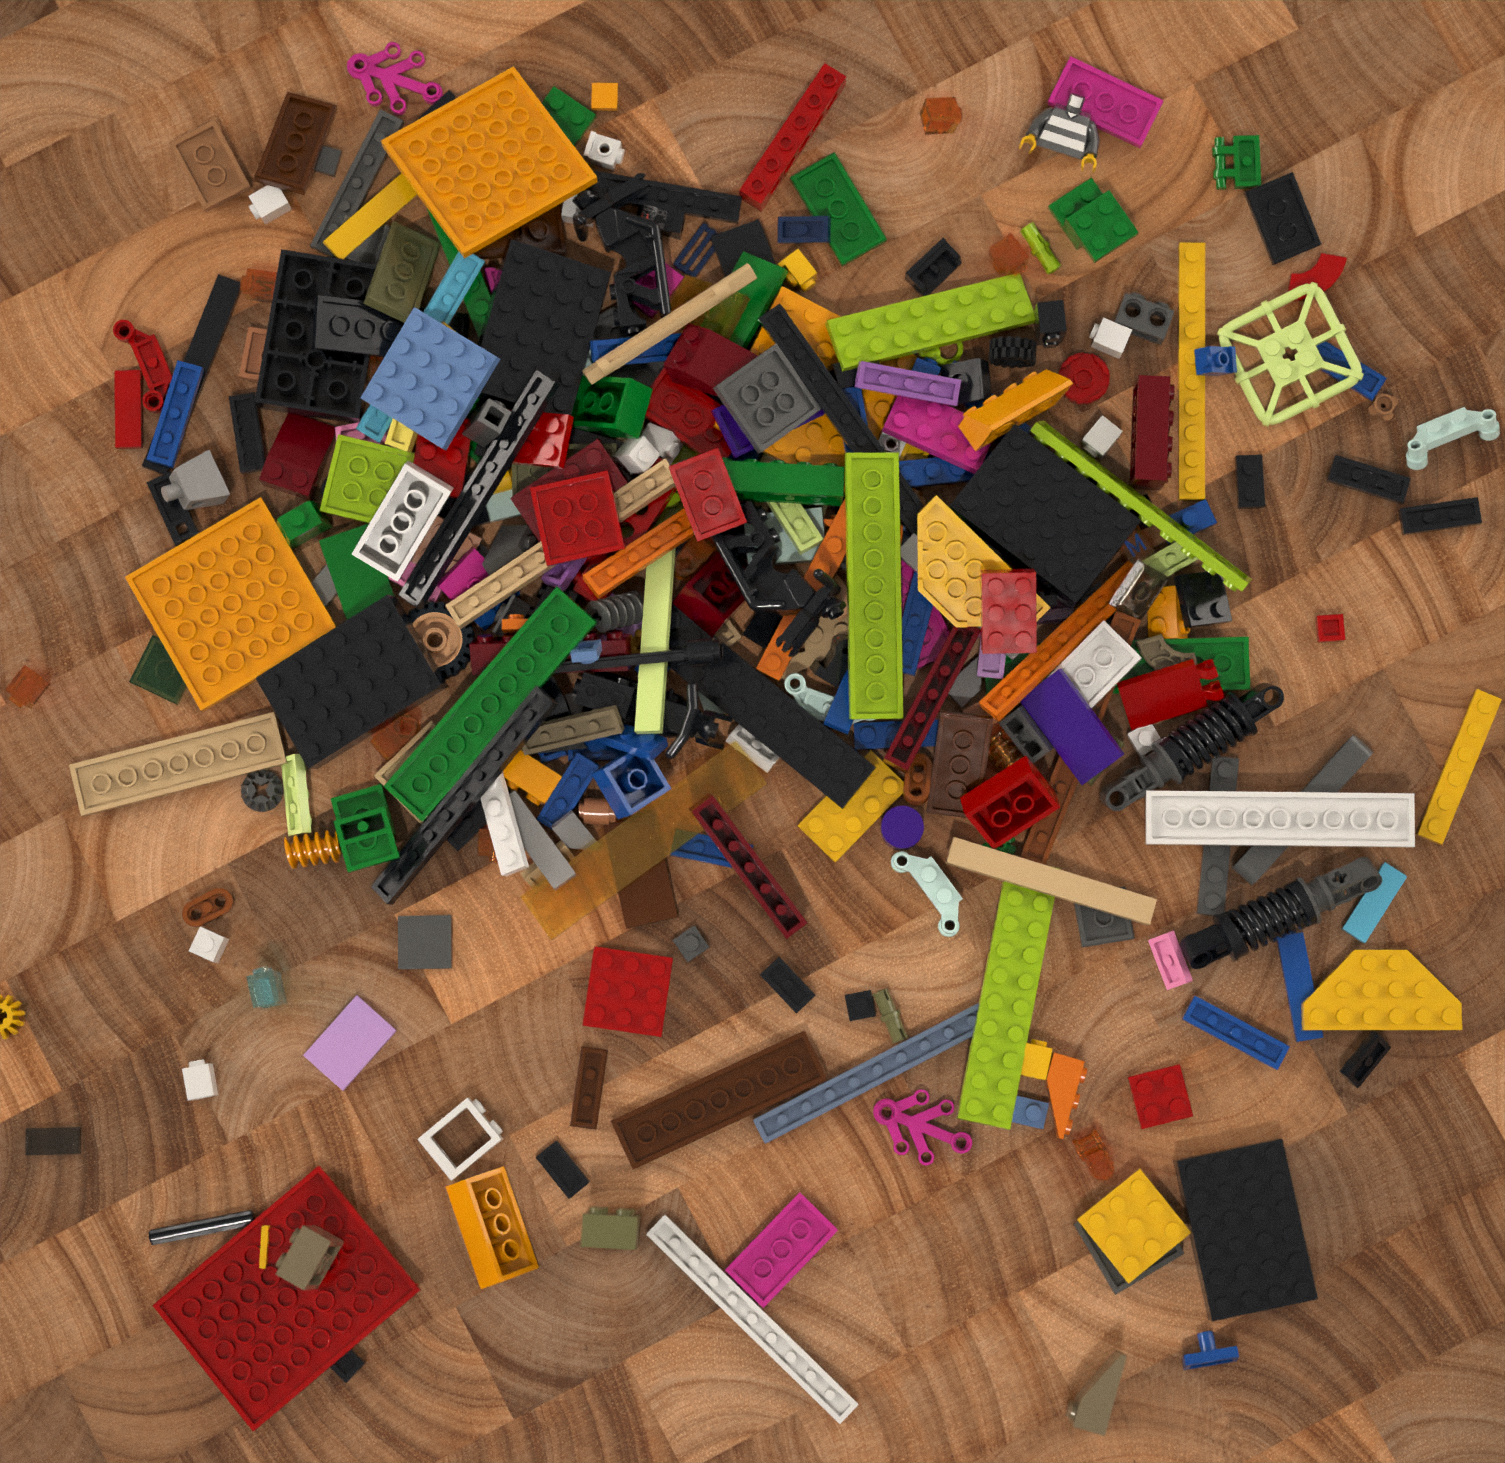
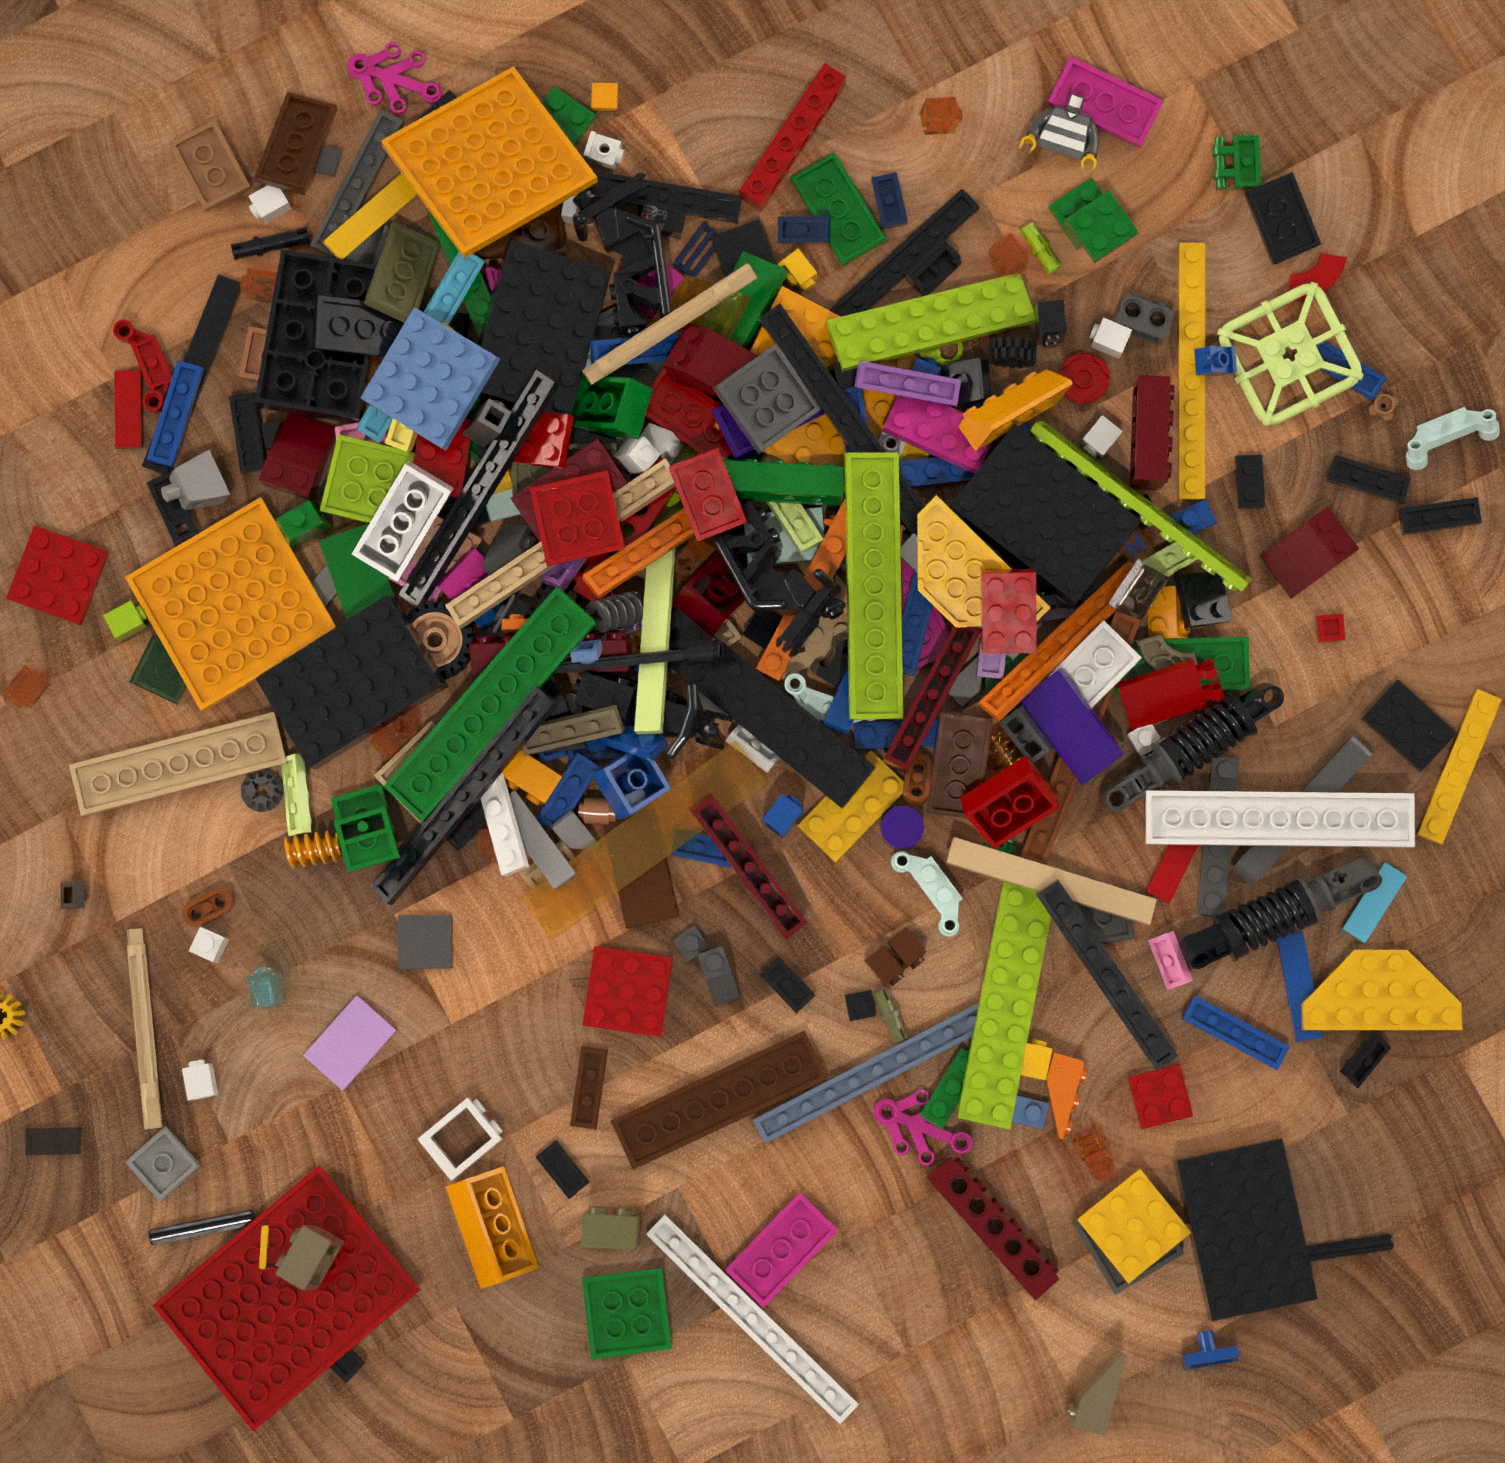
none -> red plate [6,525,109,626]
none -> dark brown plate [60,881,86,909]
none -> lime brick [103,601,148,642]
none -> light grey tile [125,1126,201,1202]
none -> tan piece [127,928,163,1130]
none -> black pin [231,226,311,261]
none -> black slope [261,420,283,452]
none -> green plate [582,1268,672,1359]
none -> dark grey slope [697,946,740,1006]
none -> blue brick [762,794,803,840]
none -> black tile [829,189,980,317]
none -> reddish brown piece [864,927,926,986]
none -> dark blue plate [871,172,908,230]
none -> green plate [919,1048,969,1130]
none -> dark red brick [926,1156,1059,1300]
none -> black plate [1036,879,1178,1070]
none -> red tile [1145,845,1198,904]
none -> dark red slope [1260,507,1359,599]
none -> black axle [1306,1234,1394,1262]
none -> black plate [1361,680,1457,772]

